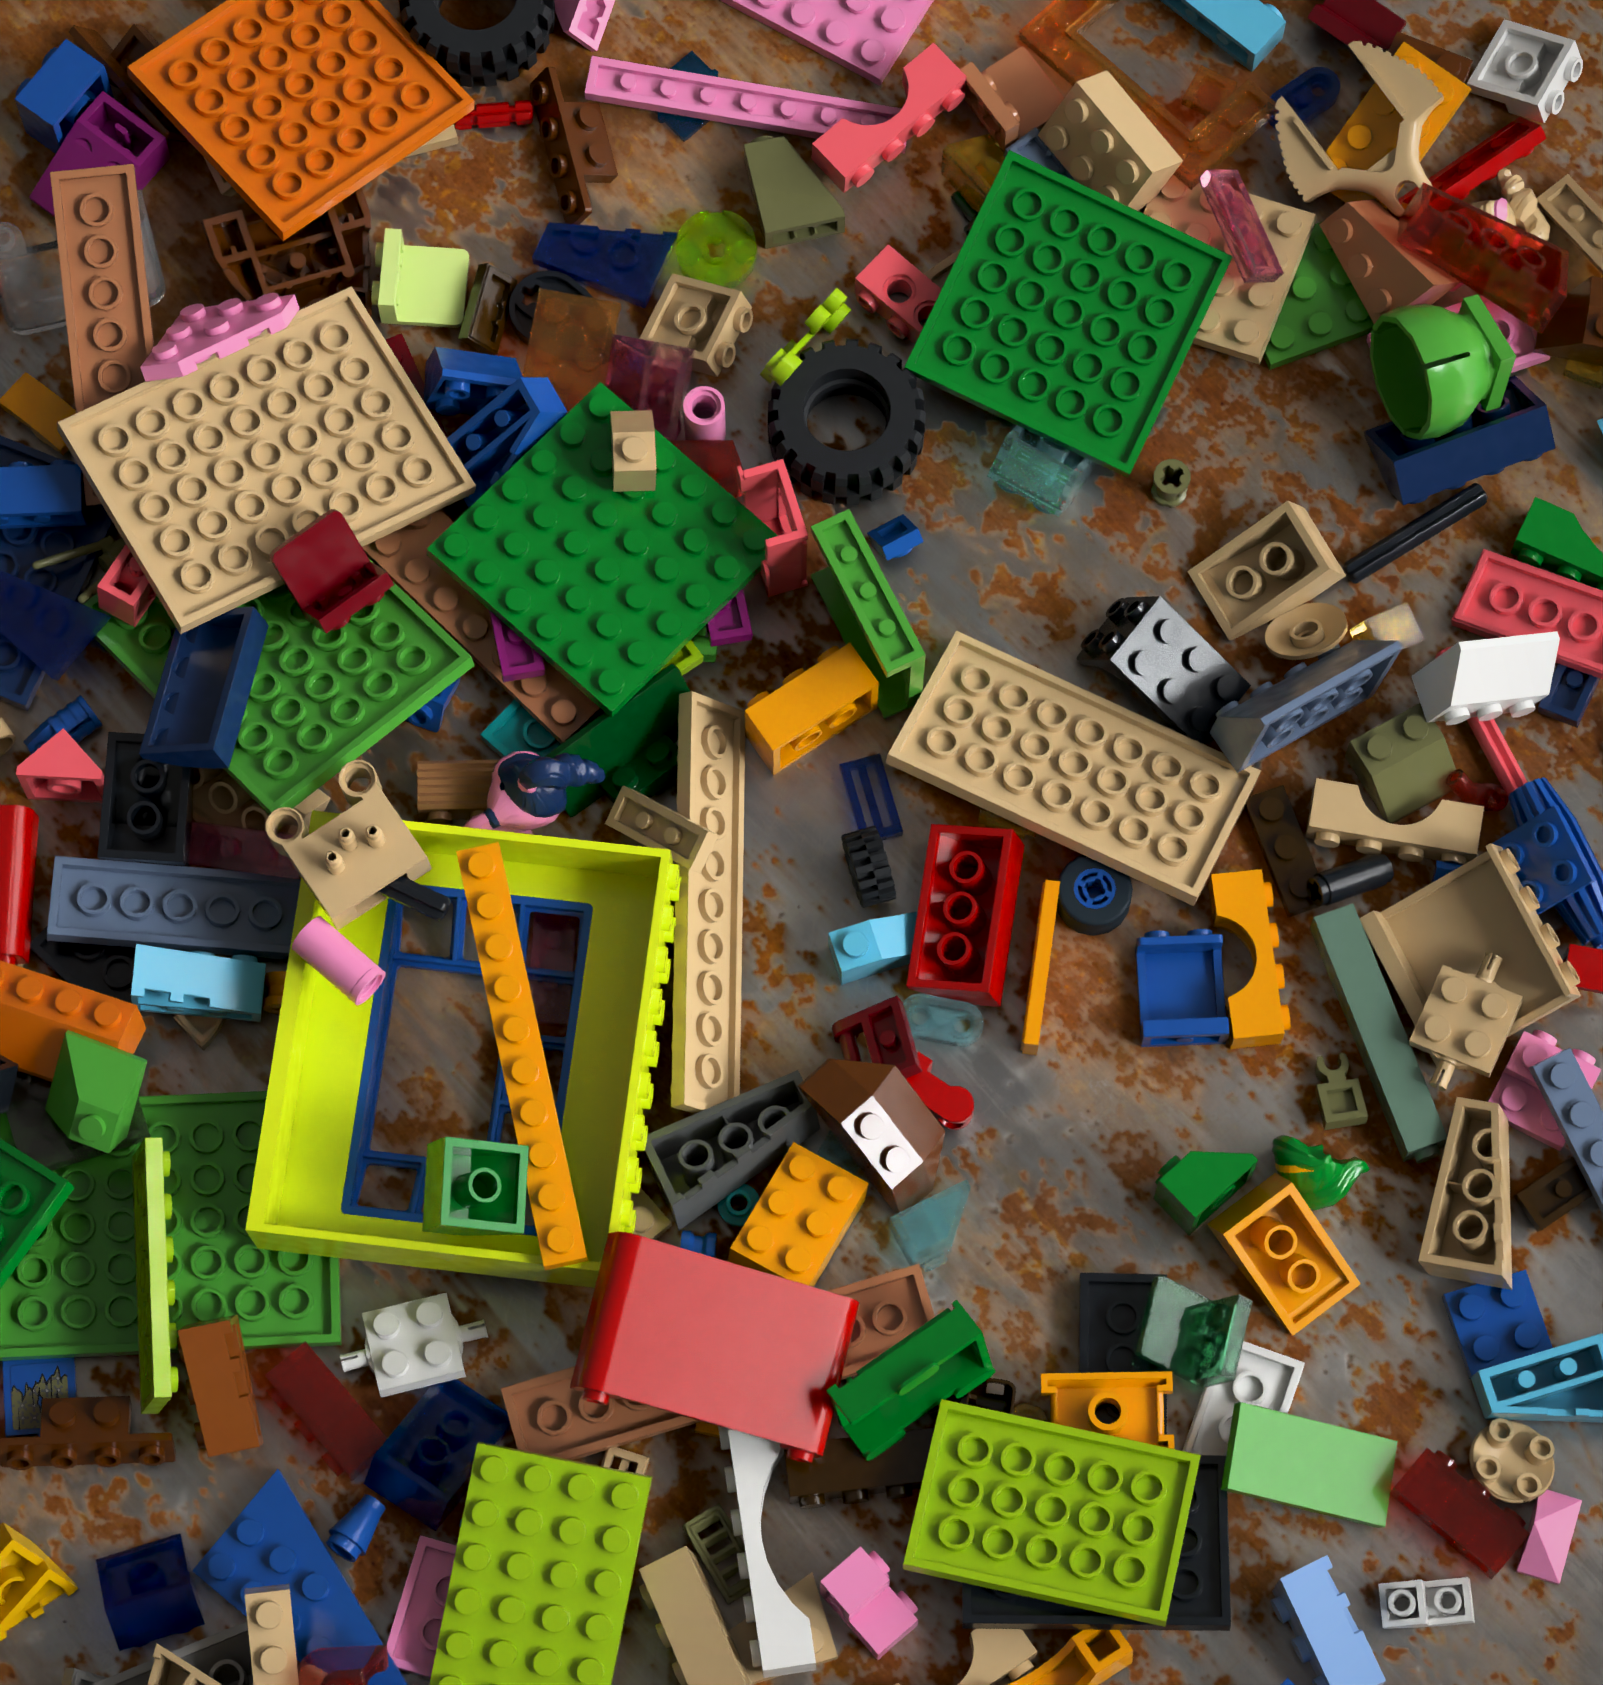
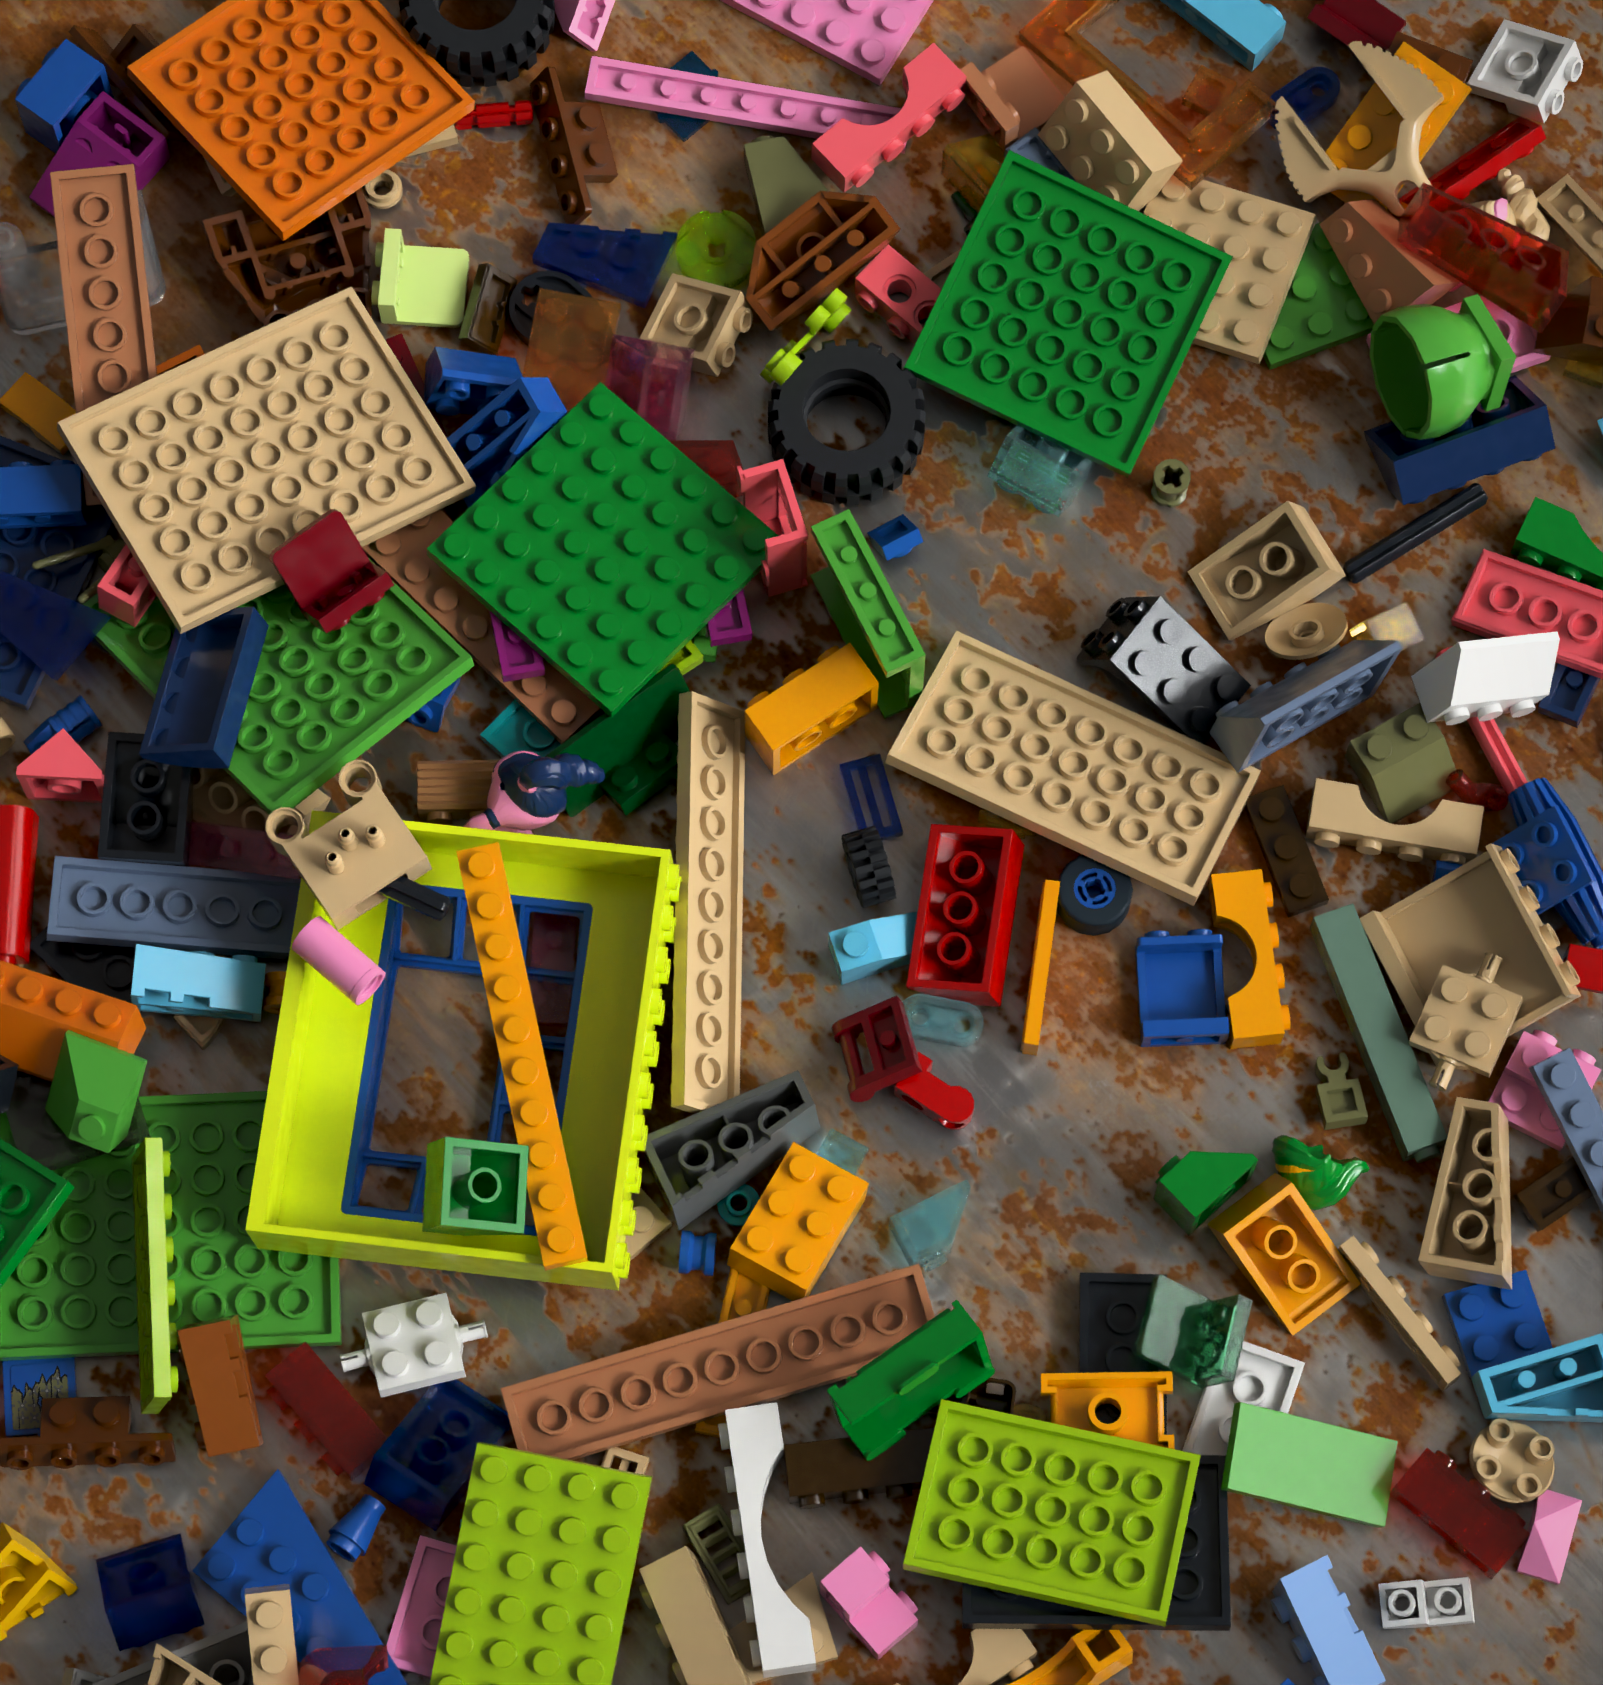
bright pink plate [140,293,299,382] -> none
windscreen [570,1232,859,1464] -> none
tan plate [605,786,718,874] -> none
tan slope [610,410,656,492] -> none
bright pink pin [683,386,726,455] -> none
reddish brown wedge [797,1058,945,1218] -> none
clear pink plate [1198,169,1284,283] -> none
black piece [1306,854,1394,906] -> none
none -> tan plate [362,170,403,209]
none -> dark orange wedge [745,191,901,332]
none -> tan plate [1338,1235,1461,1392]

